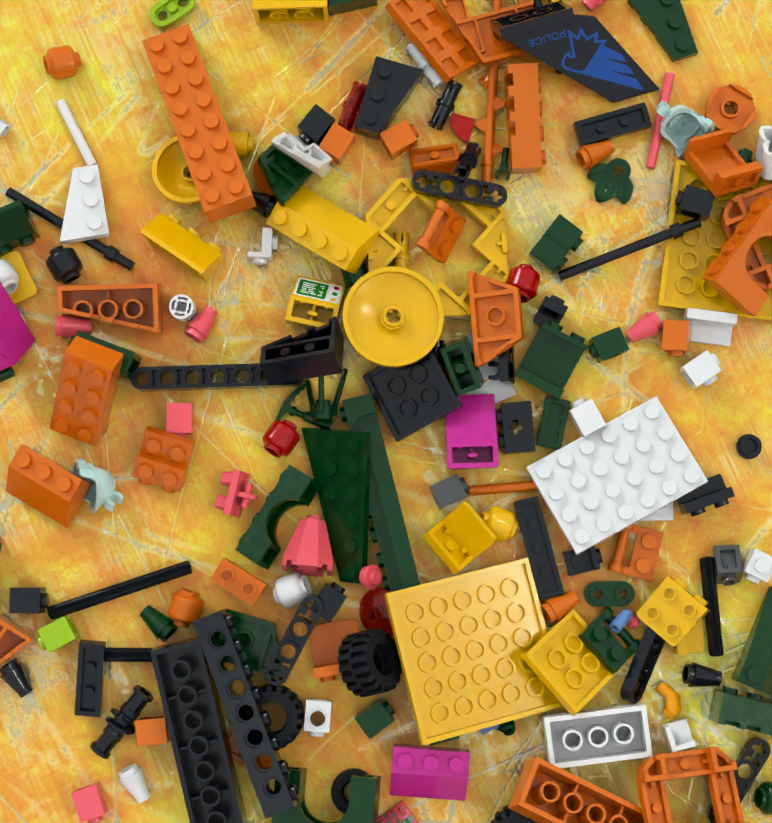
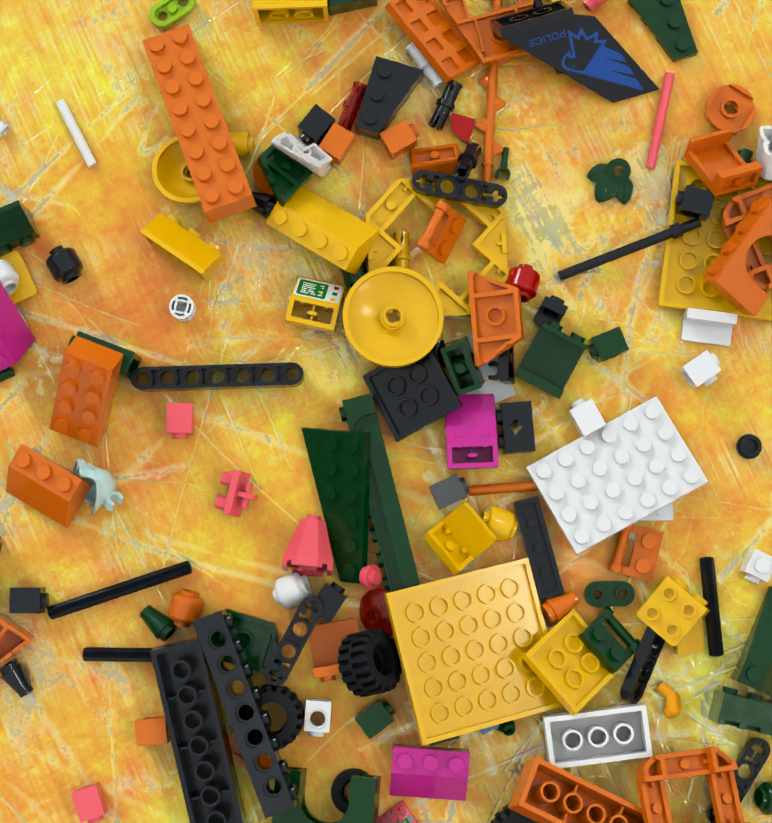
black bar [5,187,135,271] -> none
lime brick [37,615,80,653] -> none
orange head [43,45,81,80] -> none
coral cone [55,314,91,339] -> none
orange wedge [56,283,163,333] -> none
white wing [60,164,110,244] -> none
black plate [75,639,106,717] -> none
black piece [90,685,154,759] -> none
white cone [118,763,151,803] -> none
orange plate [132,426,195,493] -> none
coral cone [185,305,218,343] -> none
orange brick [210,558,268,607] -> none
dark green arch [235,464,322,570] -> none
white bracket [246,227,278,265] -> none
black wedge [260,316,344,386] -> none
red head [262,420,300,458] -> none
dark green piece [275,384,333,429] -> none
dark green plant [305,368,348,423] -> none
orange wedge [504,63,546,174] -> none
dark green brick [528,214,584,273] -> none
dark green plate [536,396,570,450] -> none
black bracket [562,546,603,576] -> none
black plate [573,102,652,146] -> none
orange cone [576,139,614,169] -> none
medium blue arm [609,609,641,633] -> none
coral cone [625,311,663,343] -> none
light aqua helmet [656,100,715,158] -> none
white panel [661,718,697,752] -> none
orange brick [662,320,691,357] -> none
black bracket [677,474,735,517] -> none
black cone [682,662,722,687] -> none
dark grey bracket [713,545,743,586] -> none

